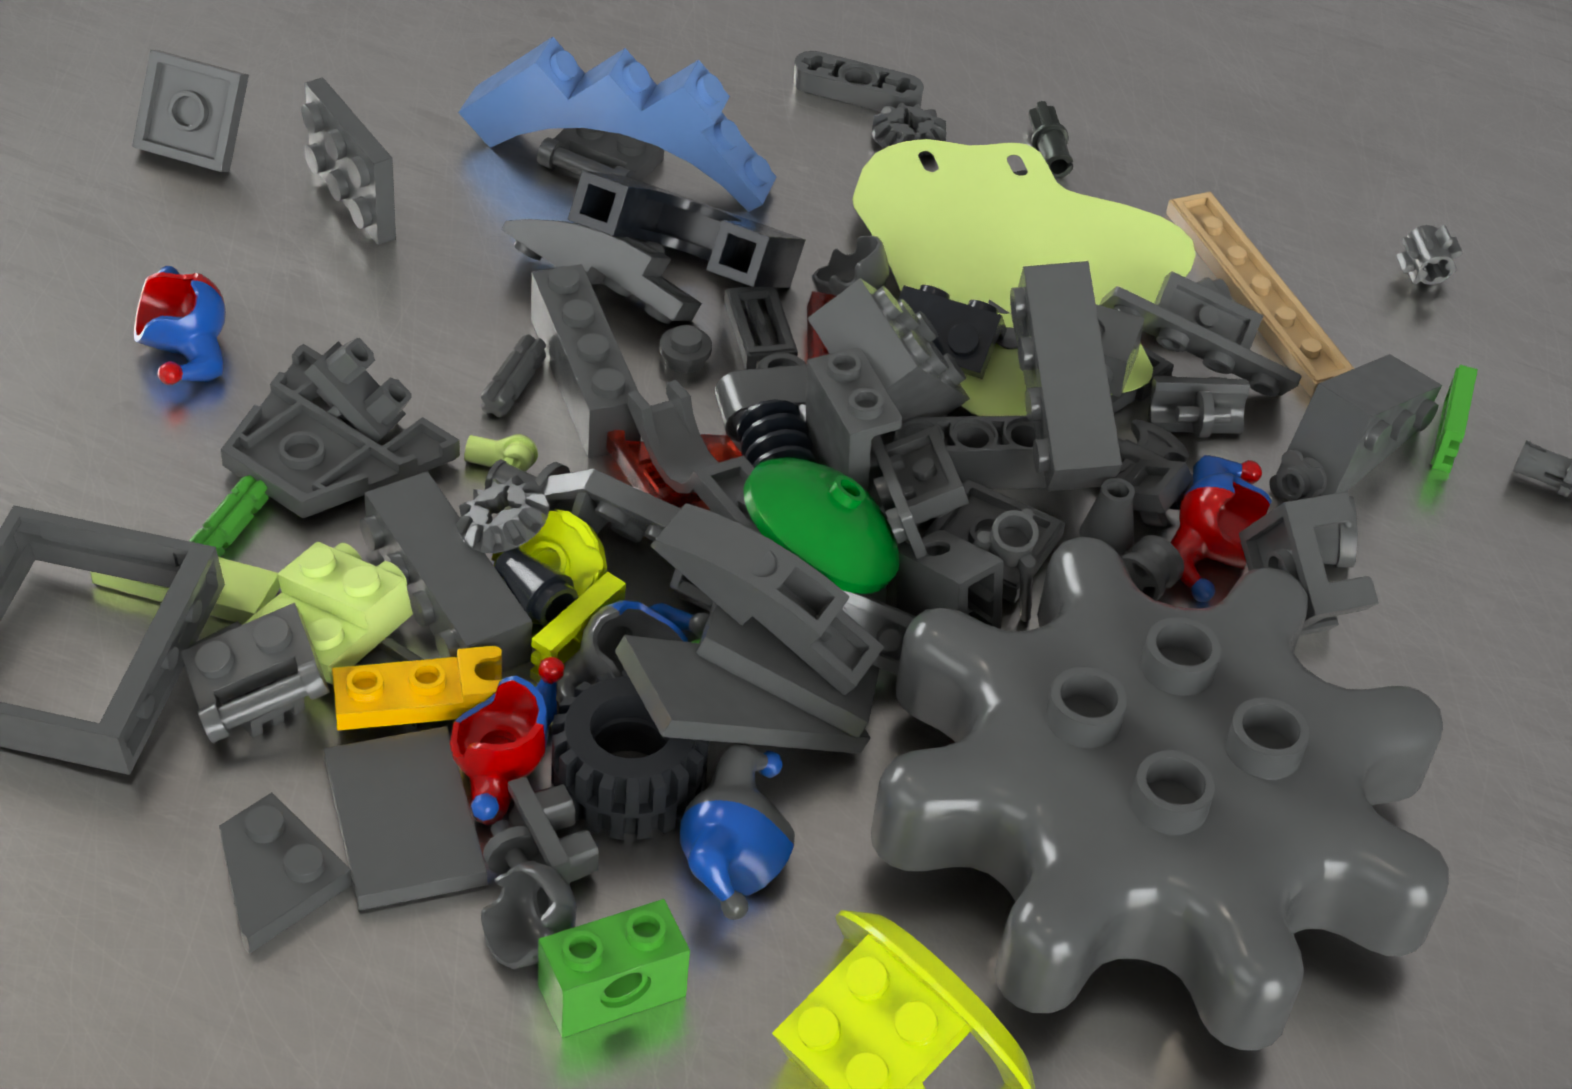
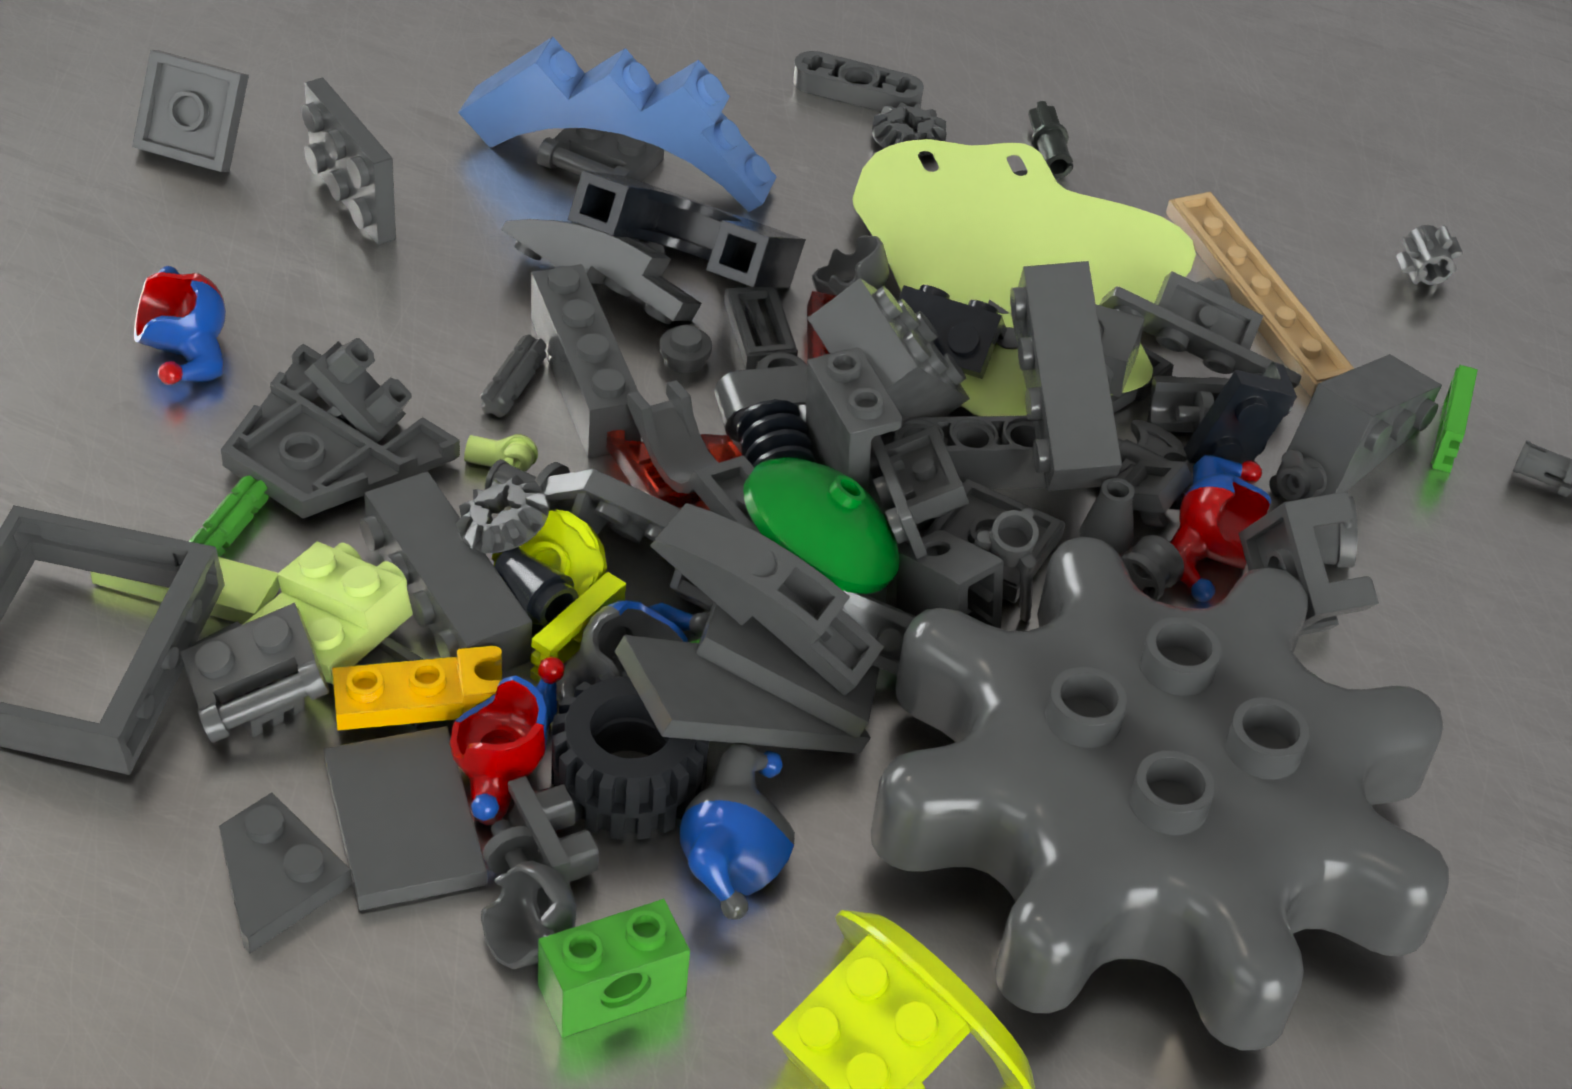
none -> black bracket [1184,362,1297,464]

